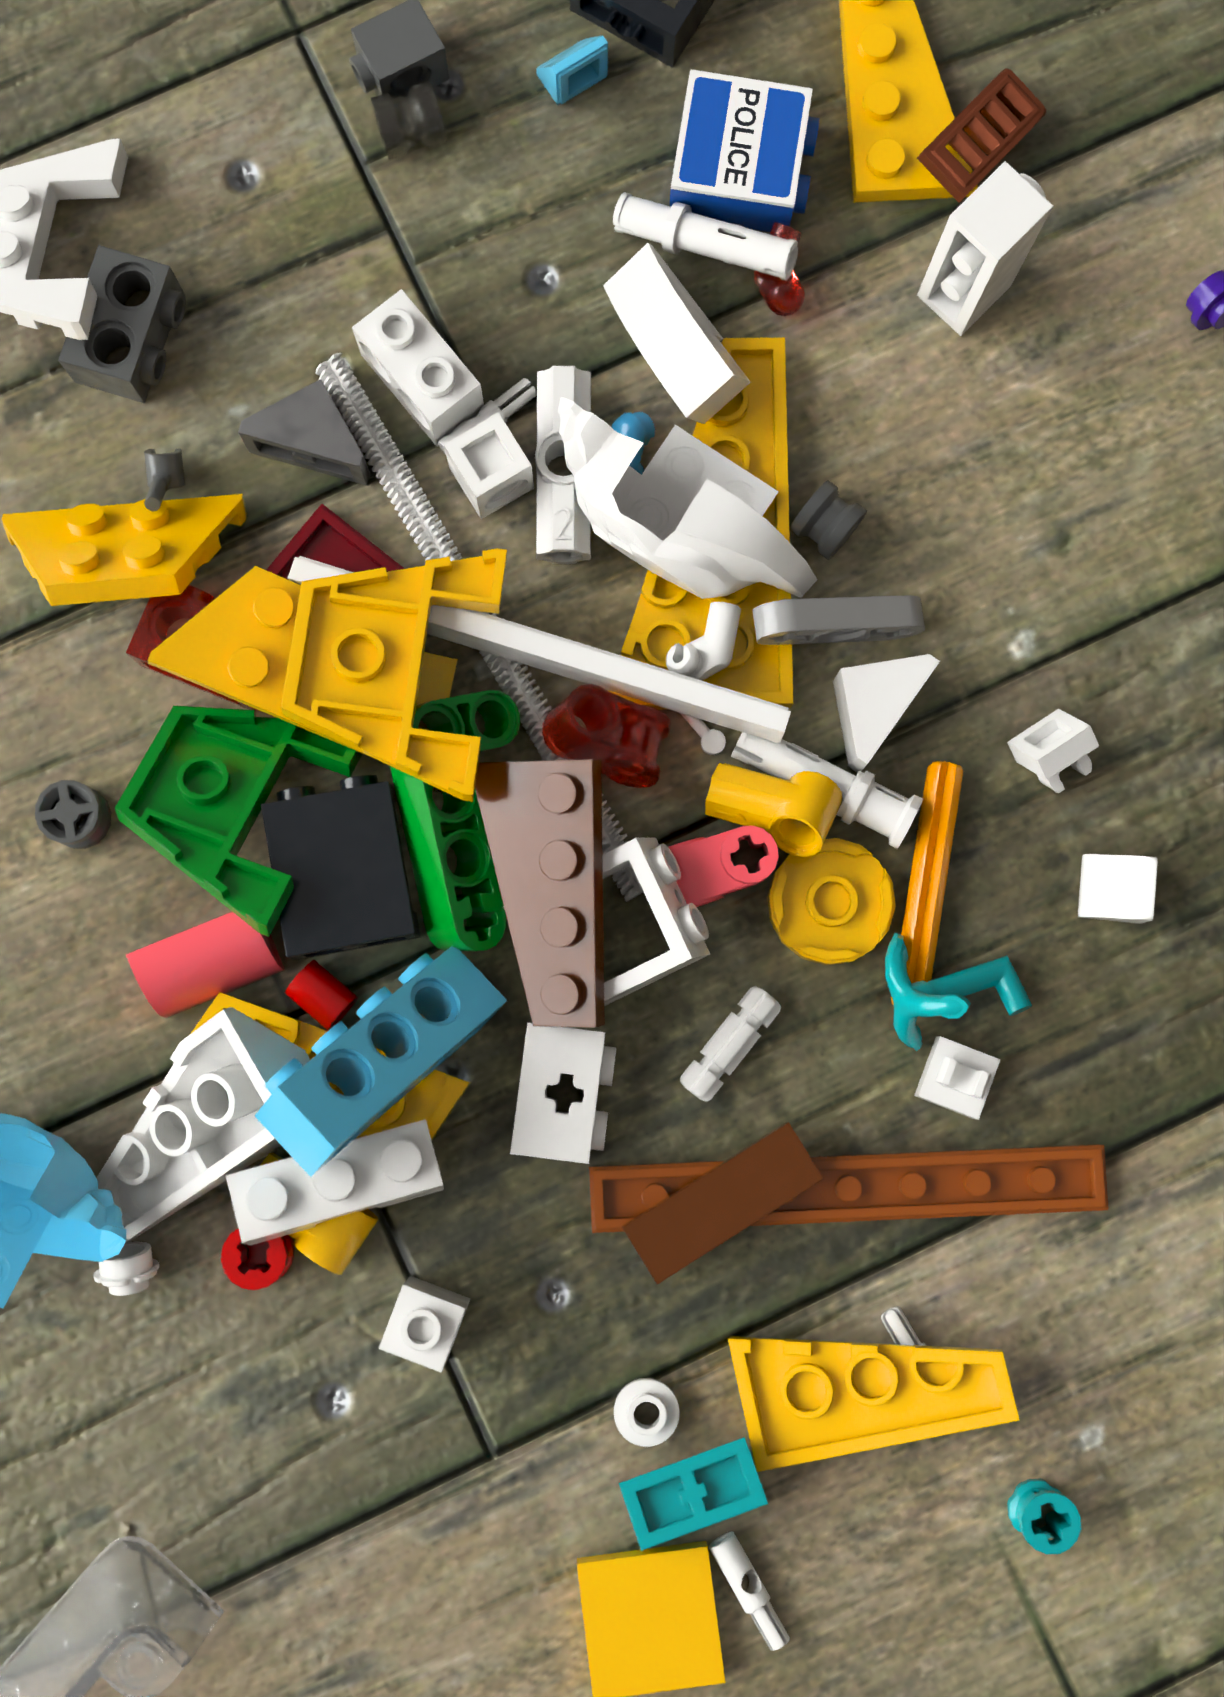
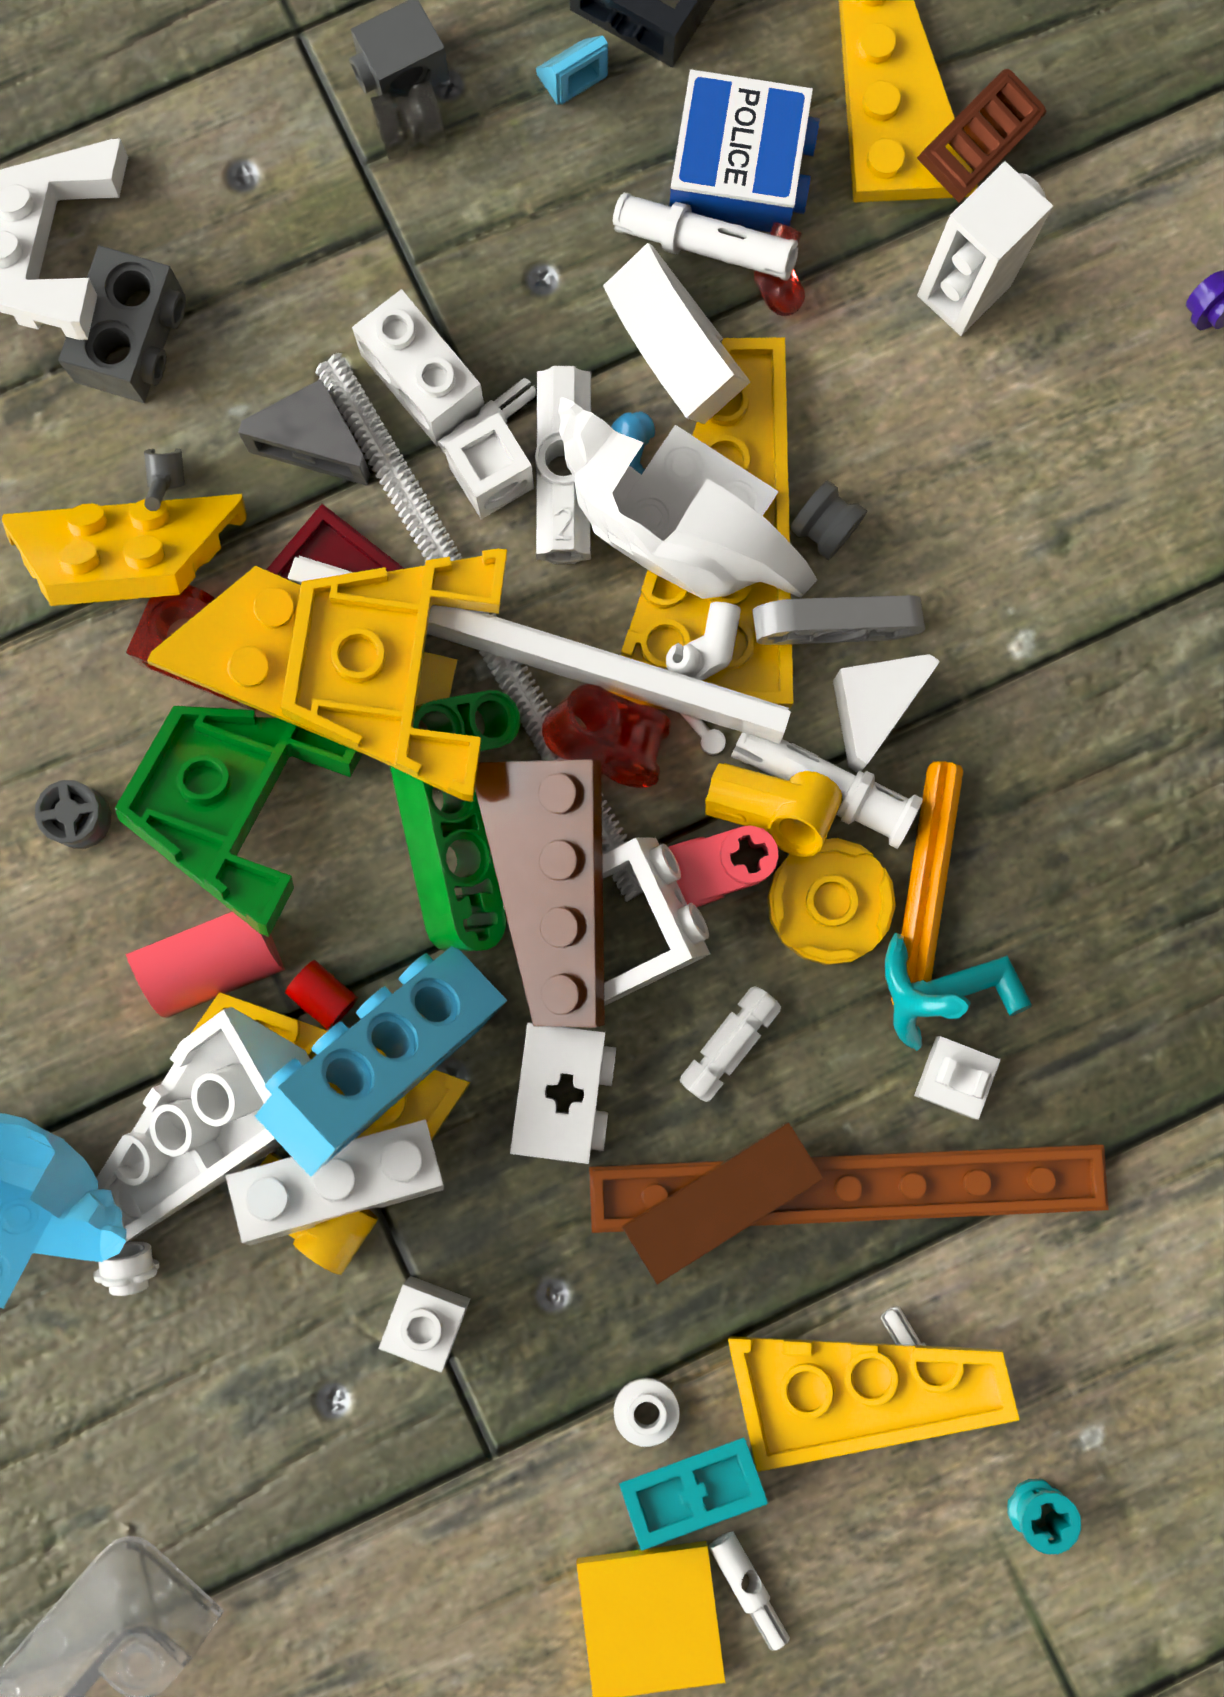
red wheel [221,1228,295,1290] -> none
black panel [261,775,421,961] -> none
white tile [1007,709,1099,793] -> none
white slope [1078,854,1158,924] -> none

